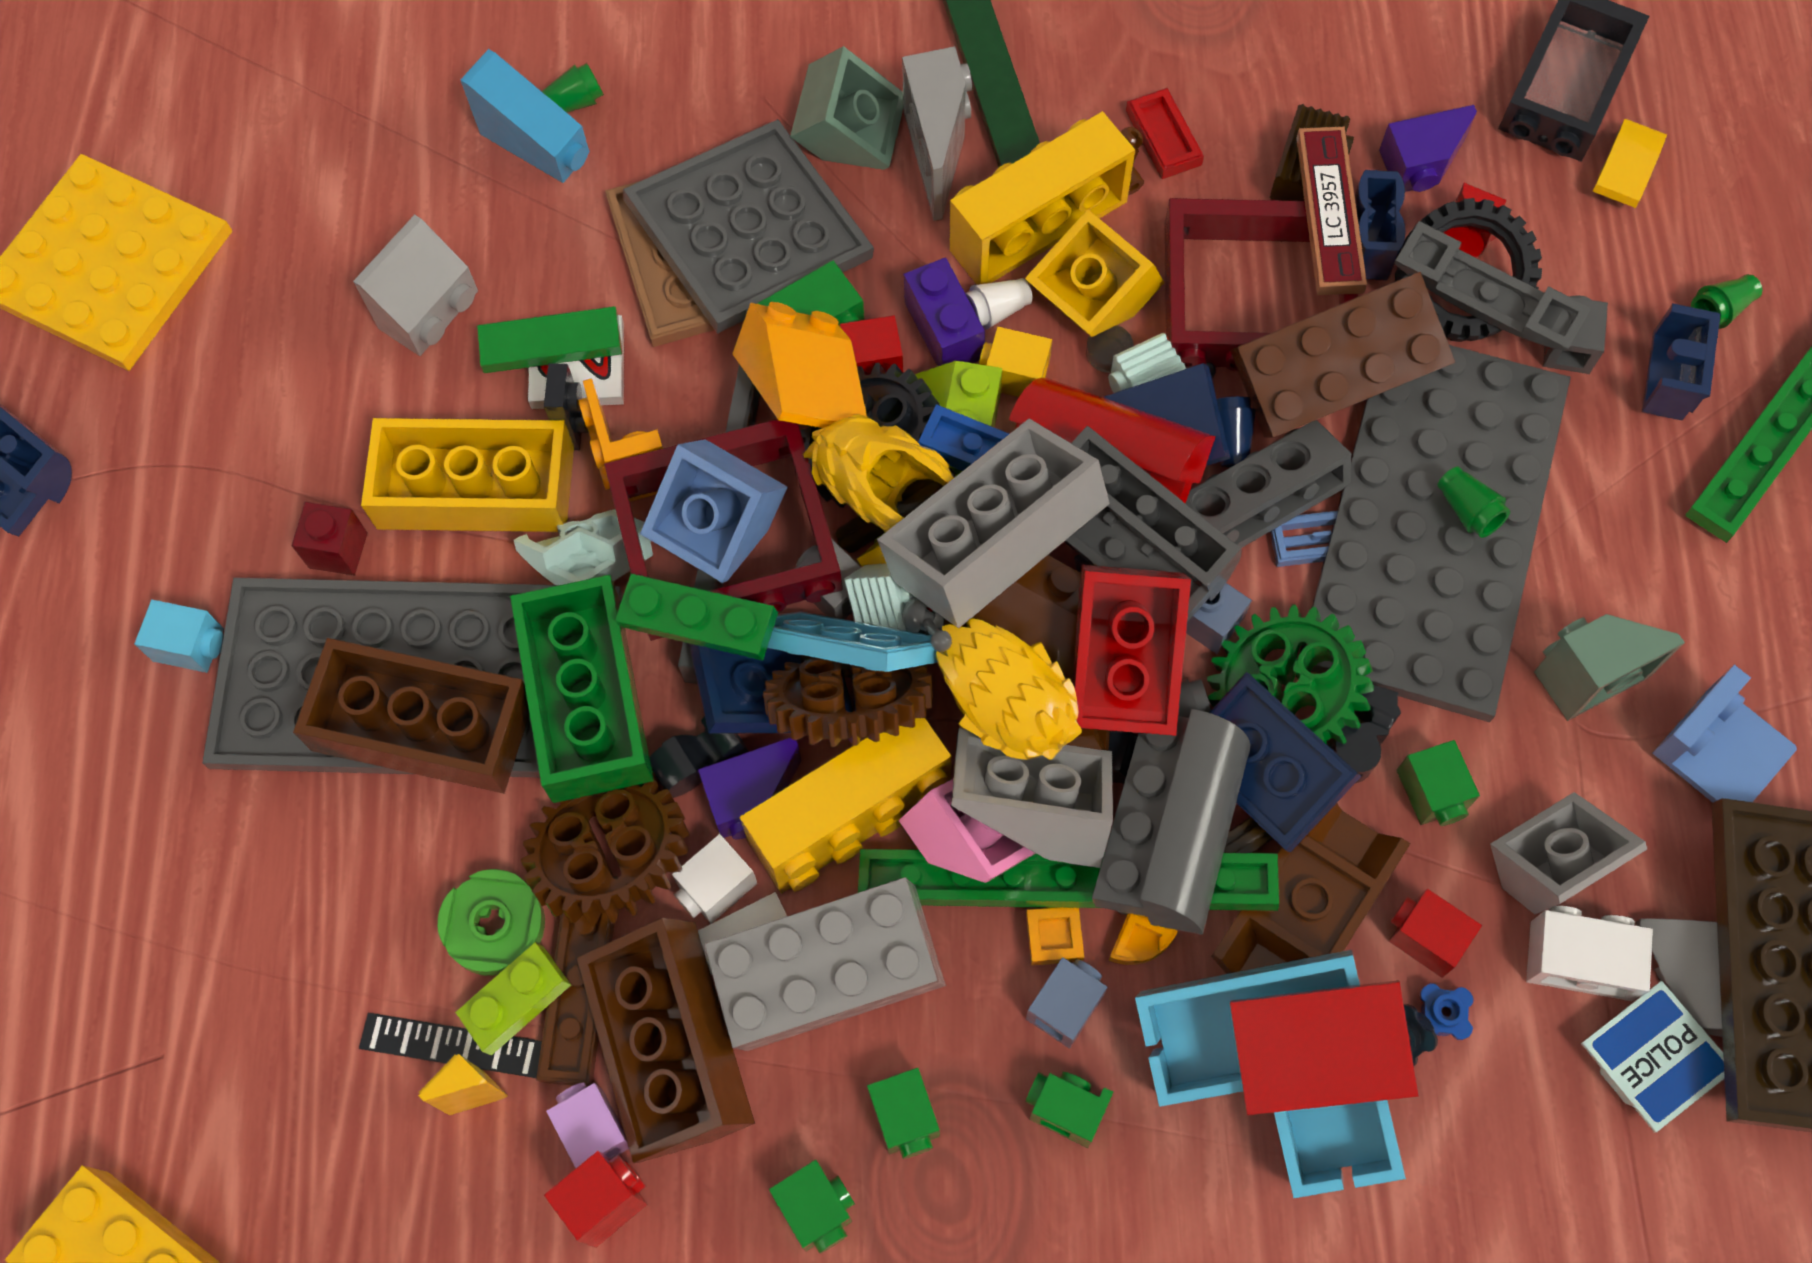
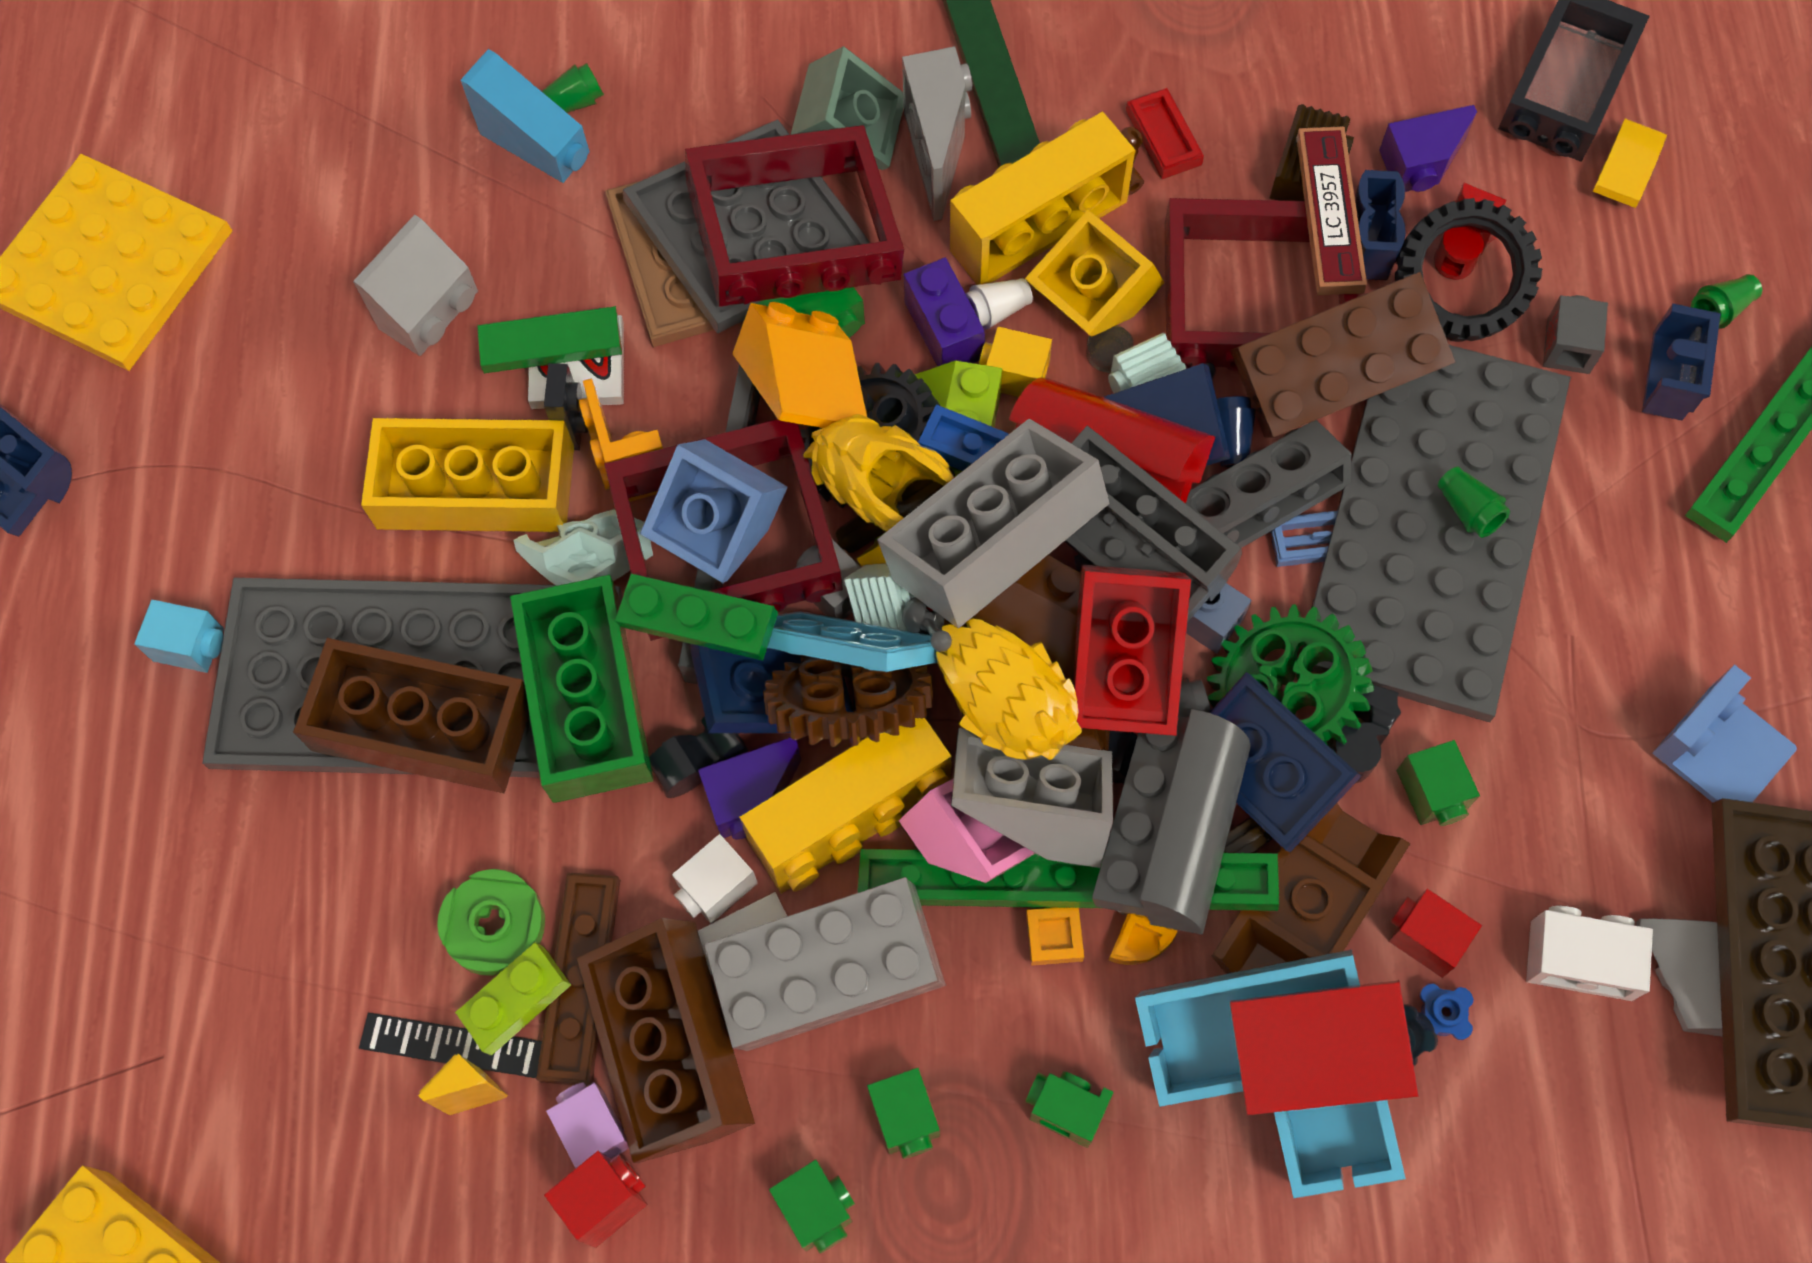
dark red brick [291,502,368,576] -> none
reddish brown gear [521,779,689,926] -> none
red brick [840,315,904,375] -> none
sand blue brick [1026,957,1107,1049] -> none
dark grey slope [1394,221,1592,352] -> none
light grey slope [1490,792,1647,914] -> none
sand green slope [1534,614,1685,721] -> none
piece [1581,981,1724,1133] -> none
none -> dark red window [685,125,905,307]

